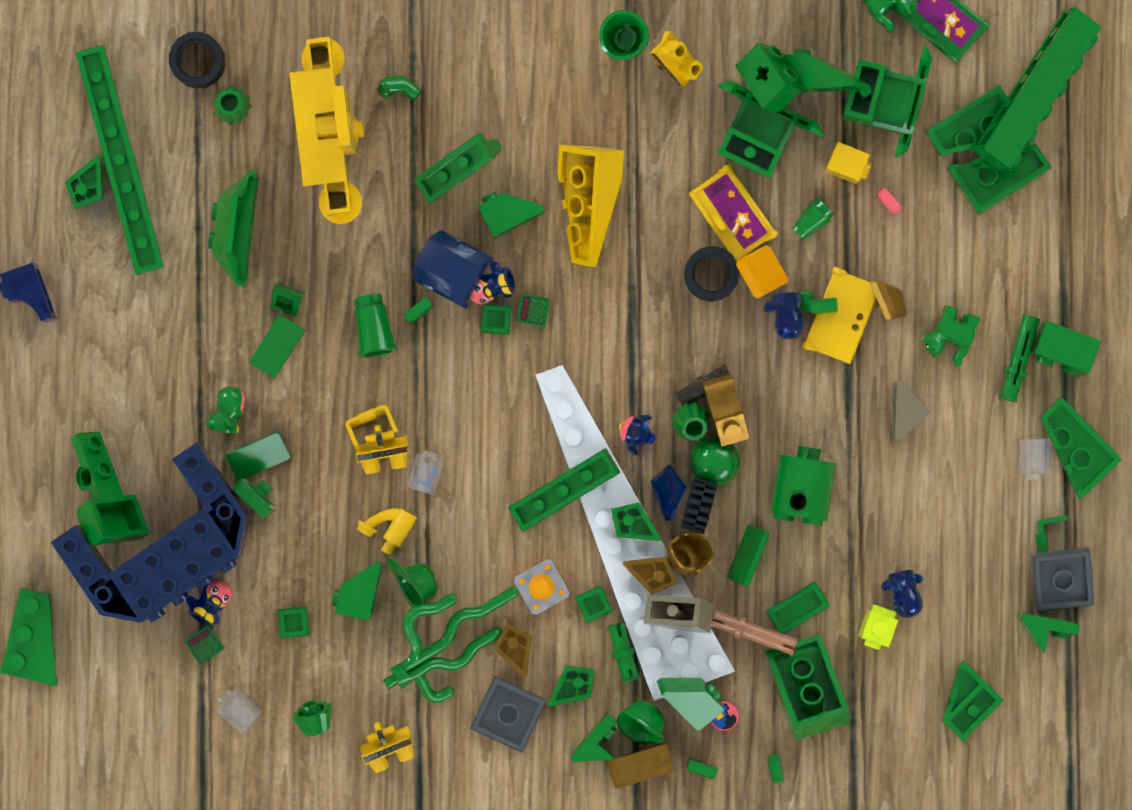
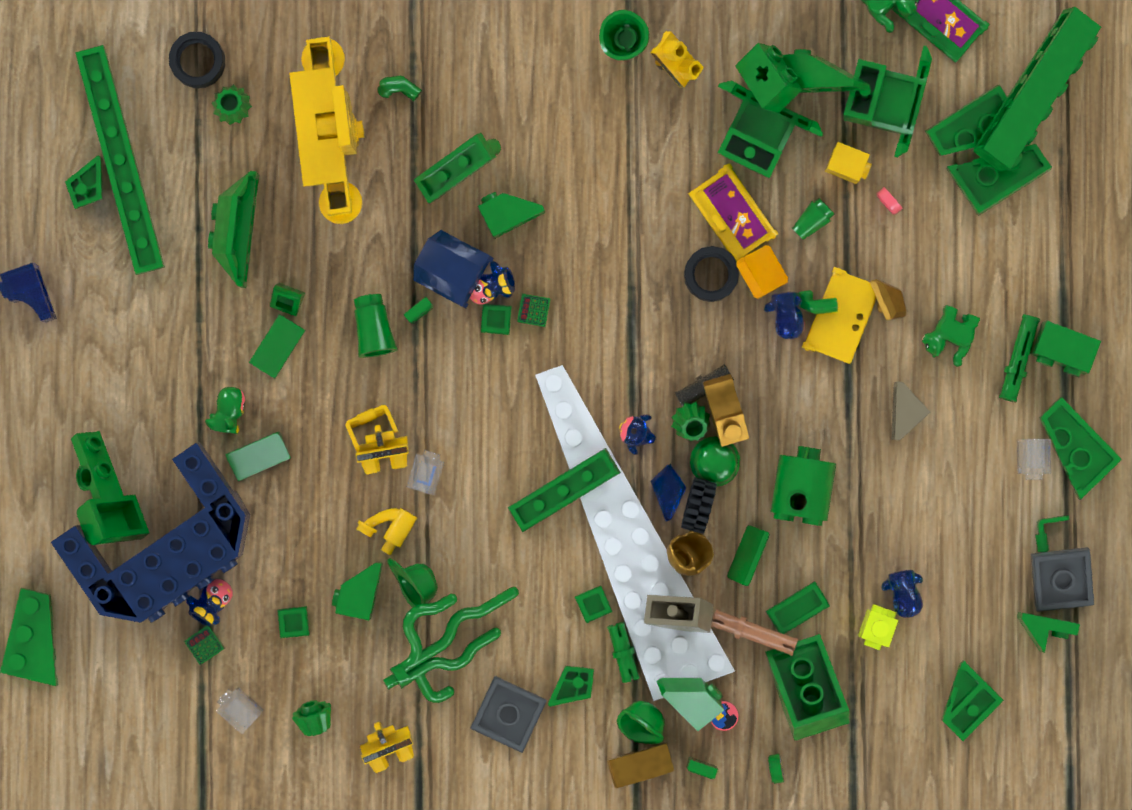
green piece [232,479,276,519] -> none
pearl gold piece [494,623,532,679] -> none
flat silver piece [514,559,570,615] -> none
yellow wedge [557,145,624,267] -> none
green slope [570,712,617,762] -> none
green piece [611,502,661,541] -> none
pearl gold piece [623,557,678,595] -> none

